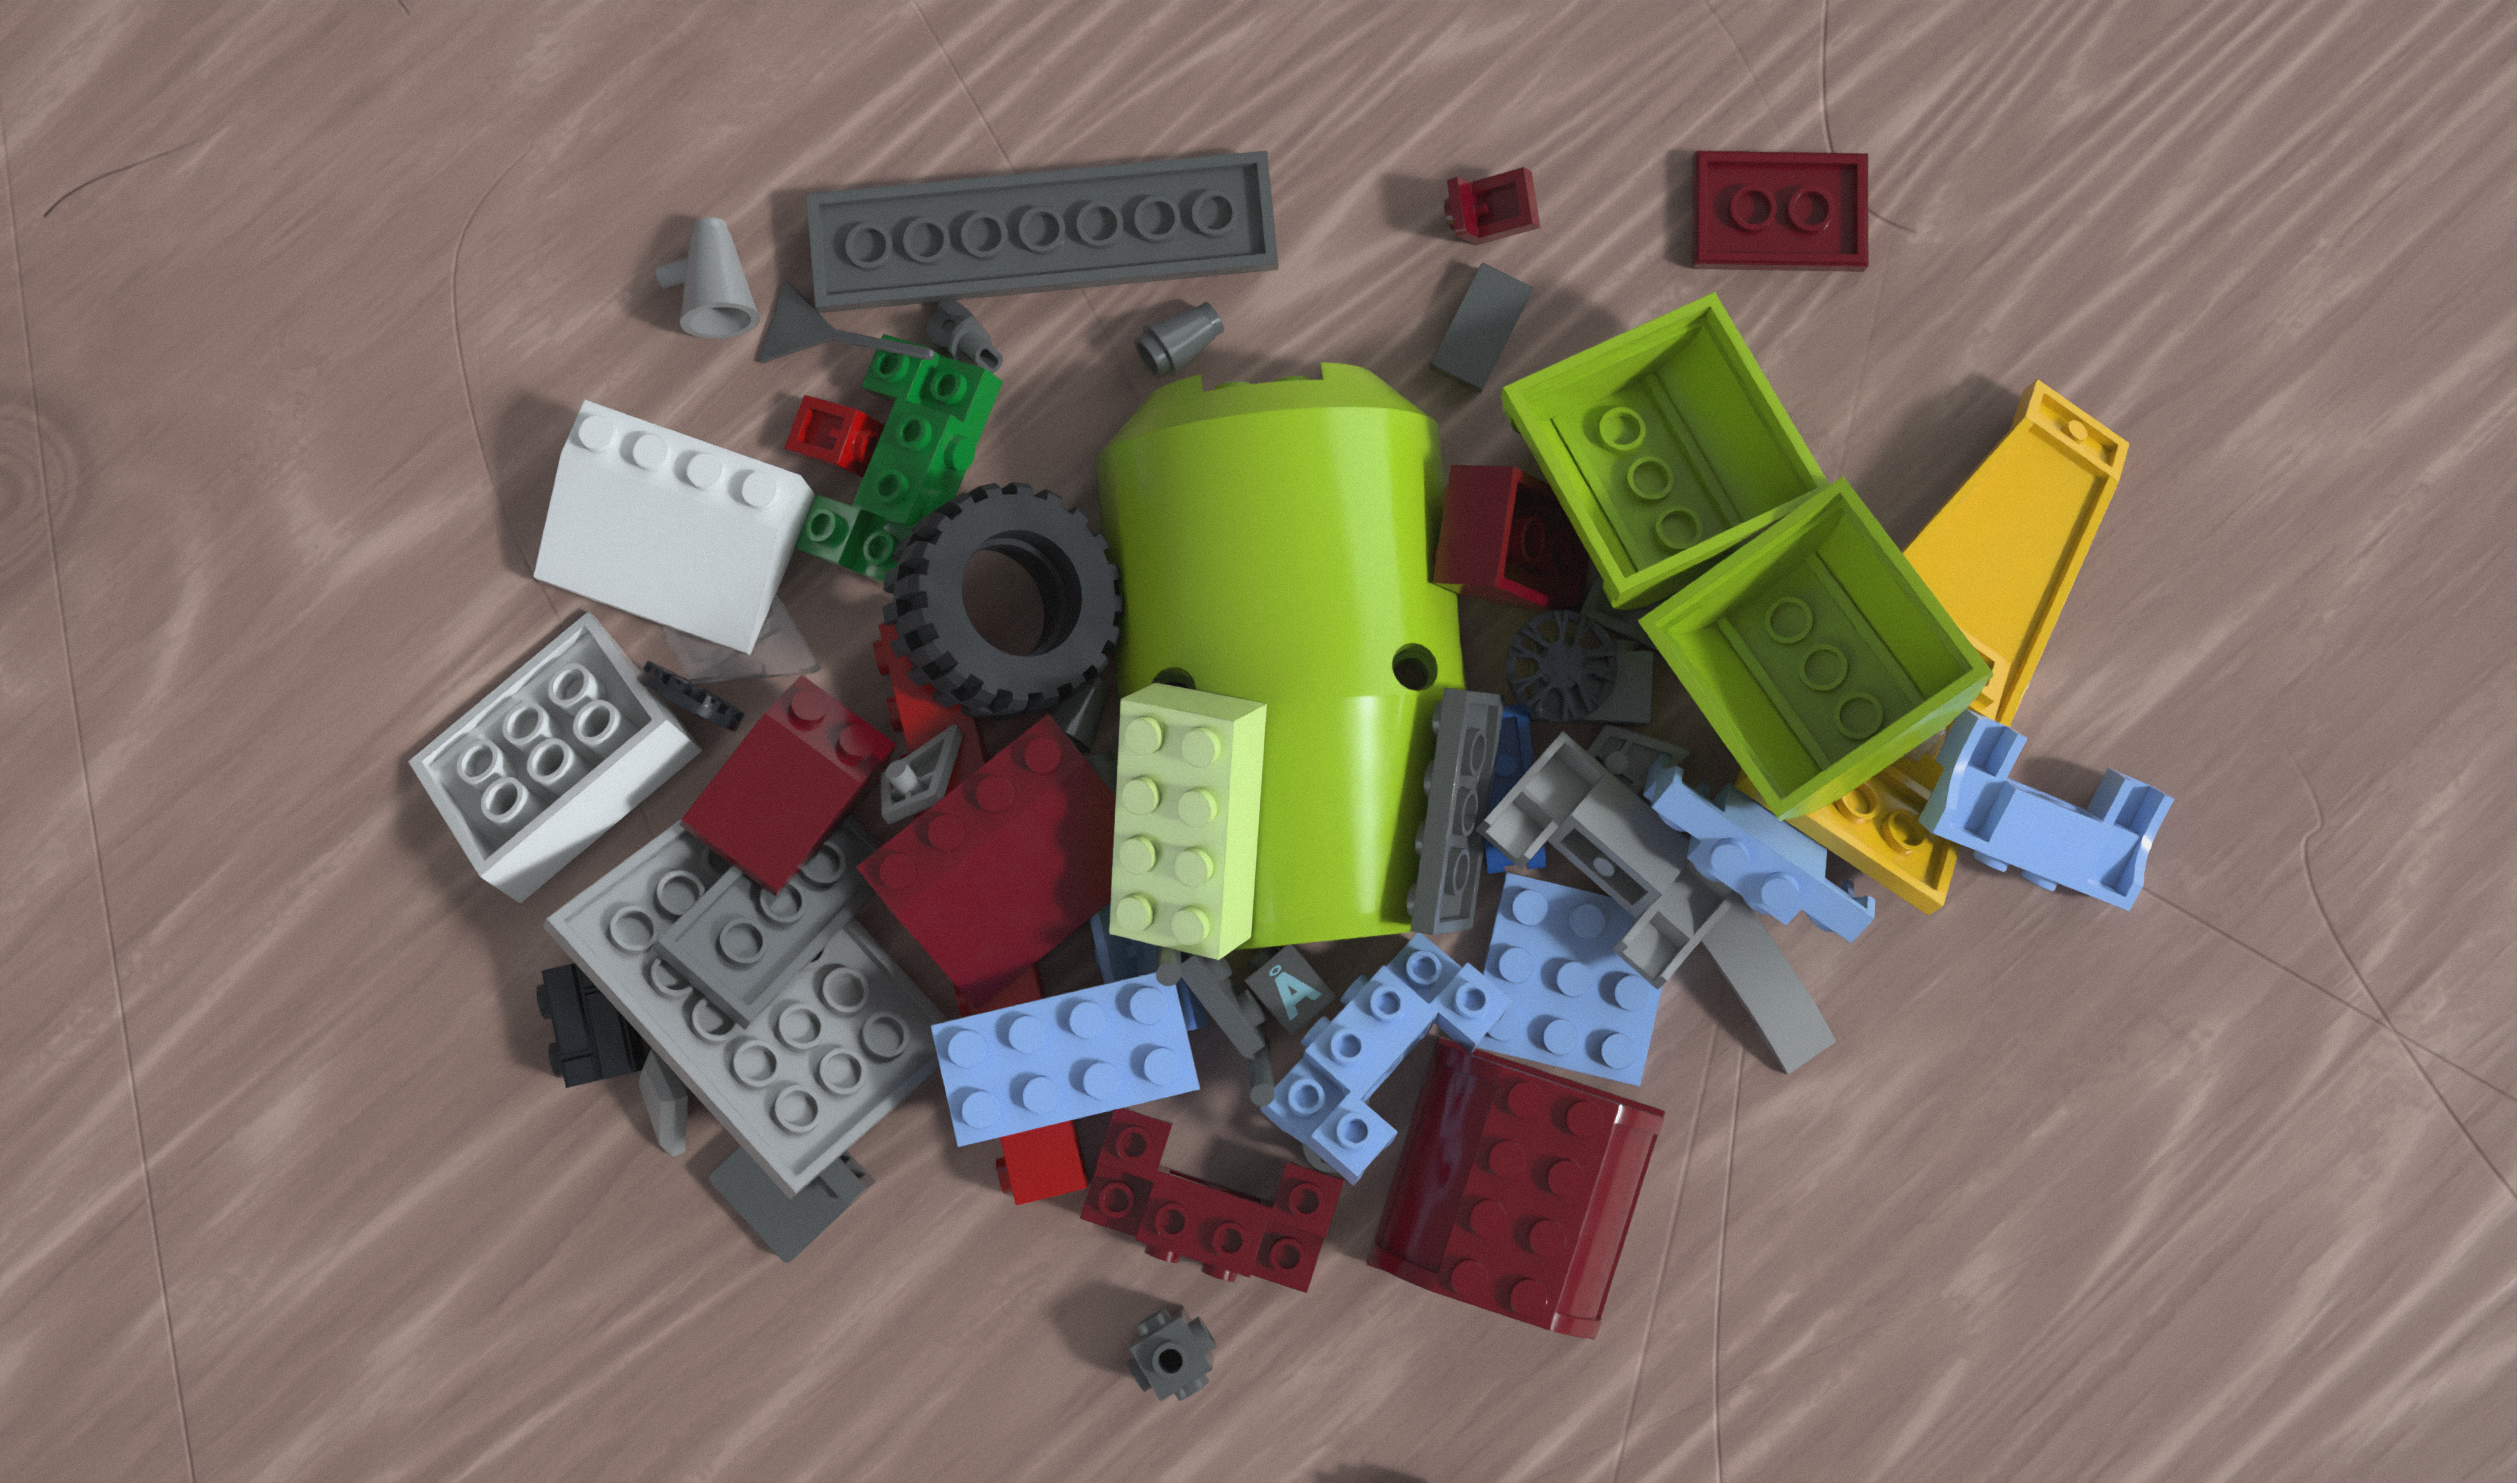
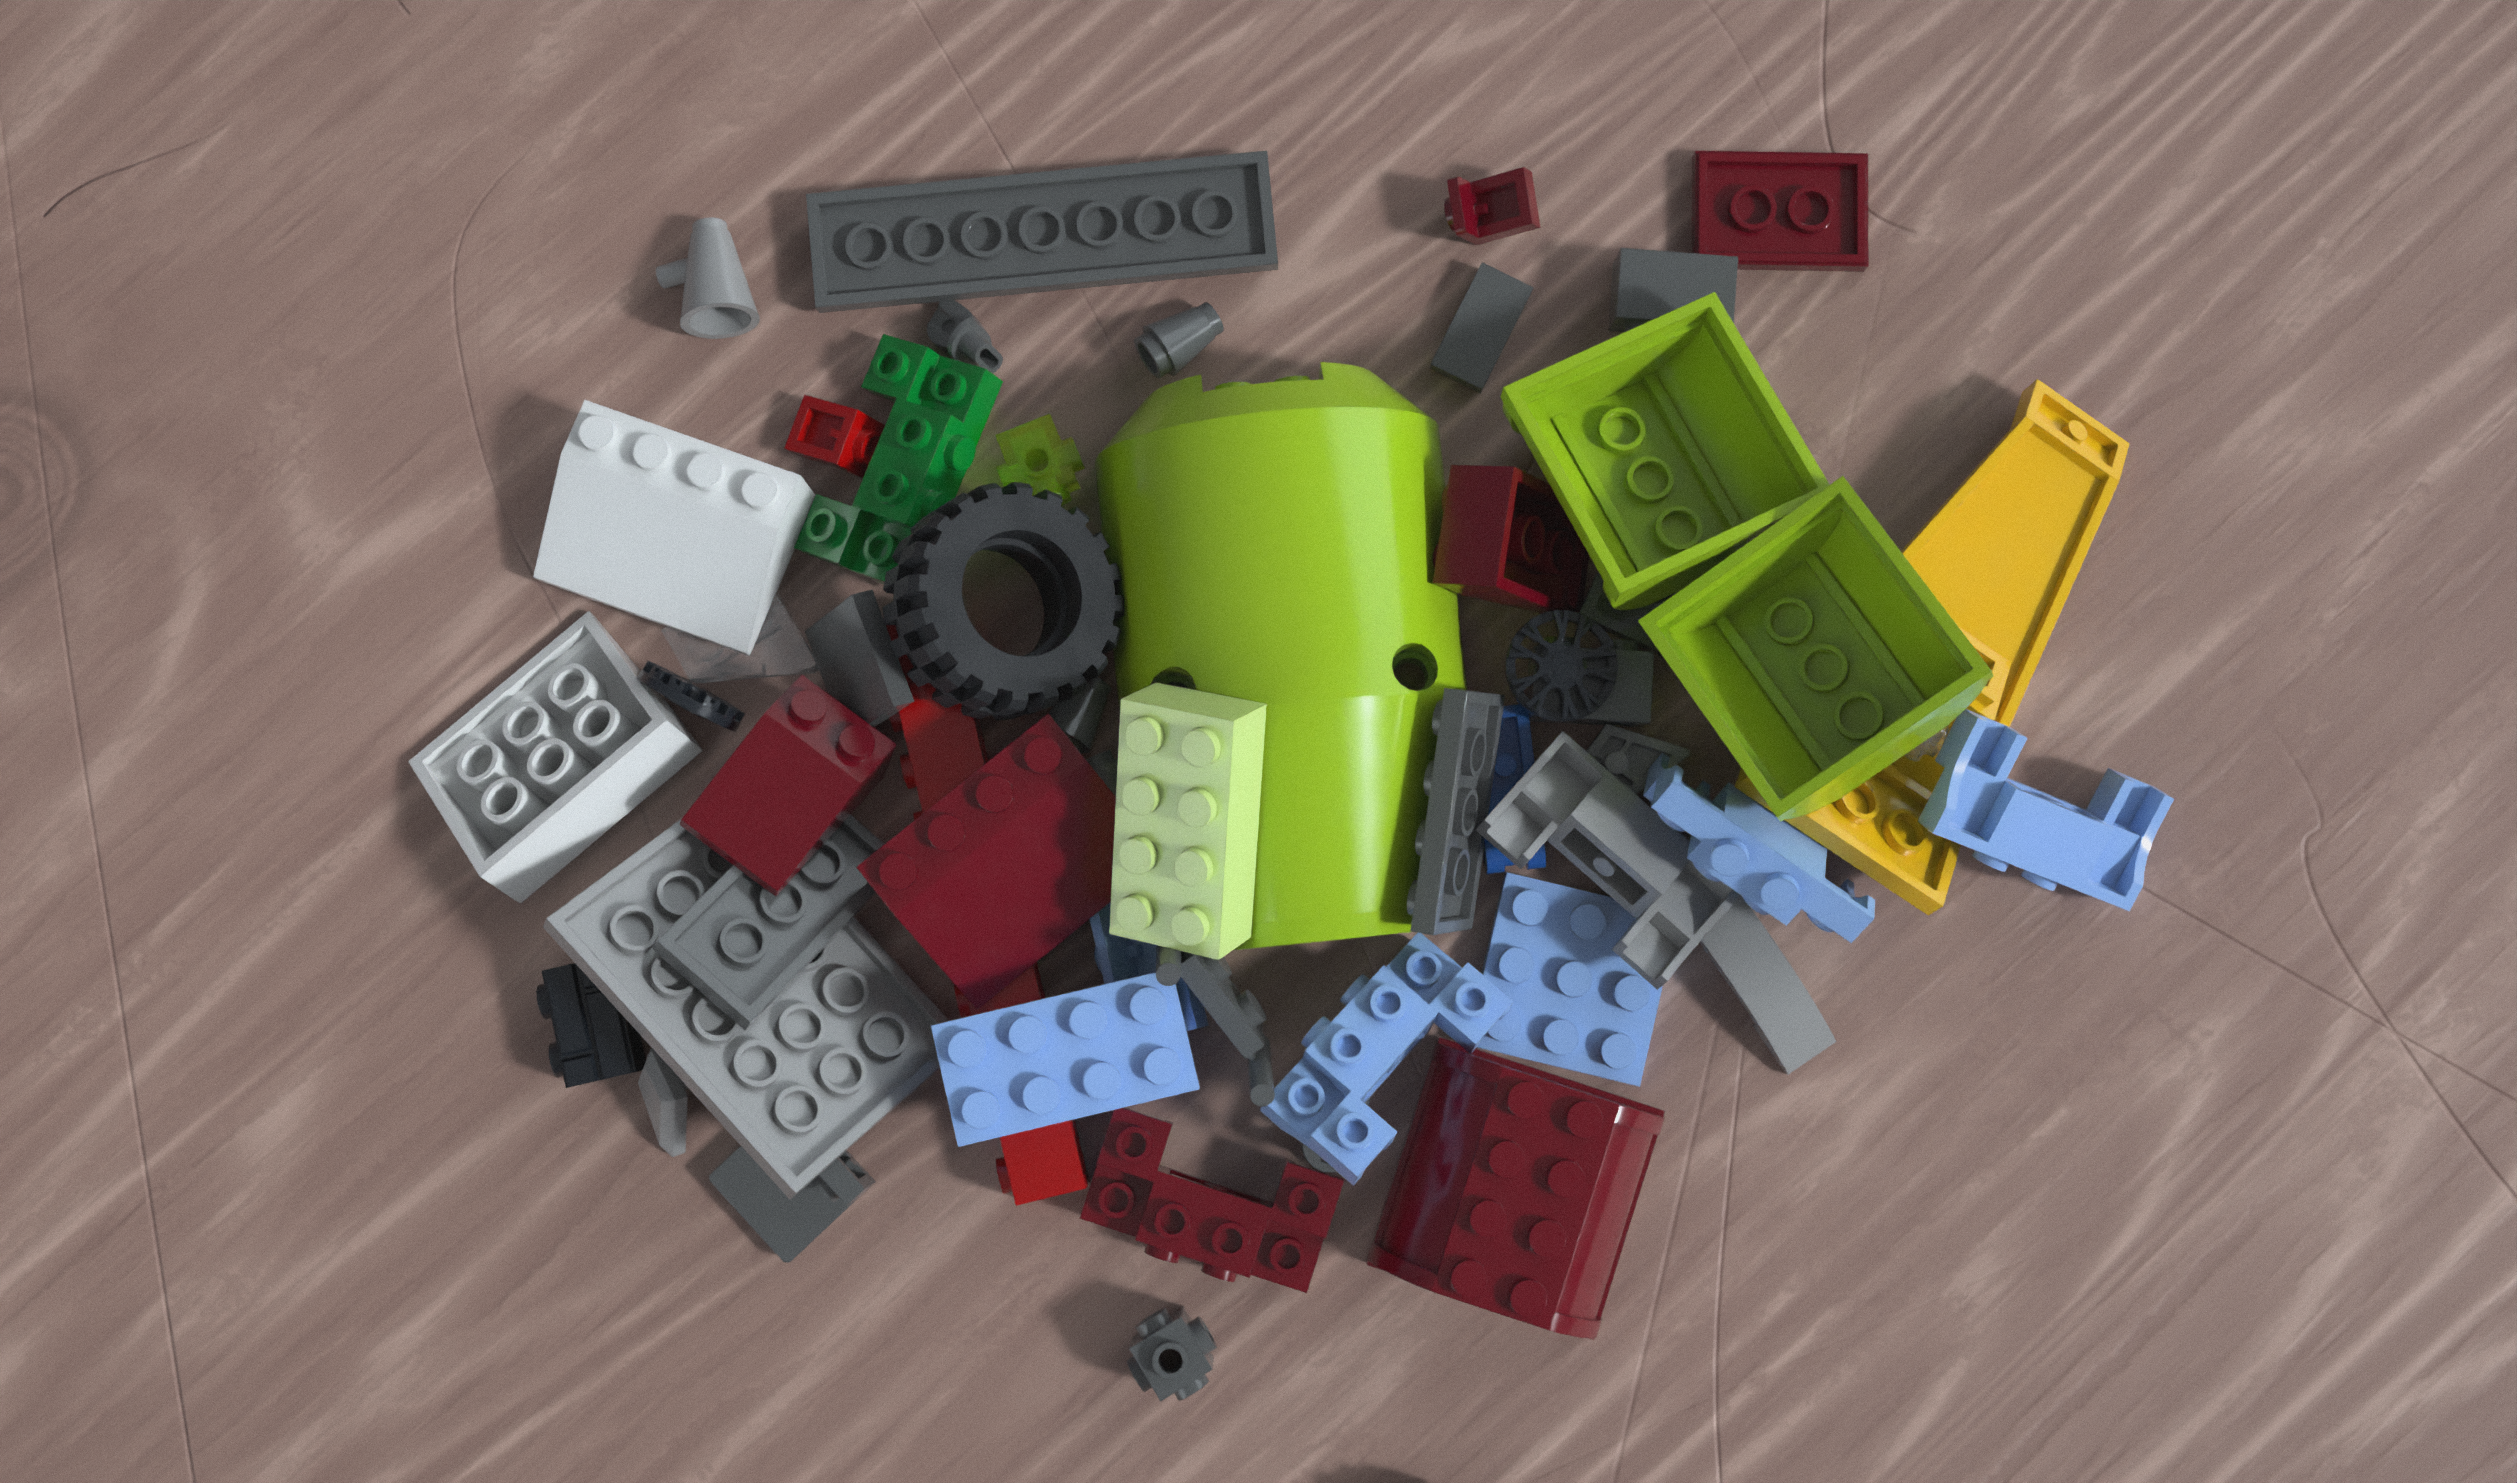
dark grey piece [759,281,935,363] -> none
light grey piece [881,724,963,824] -> none
dark grey brick [1245,945,1337,1036] -> none
none -> dark grey tile [805,590,914,727]
none -> clear neon green brick [995,413,1085,507]
none -> dark grey brick [1608,248,1738,333]

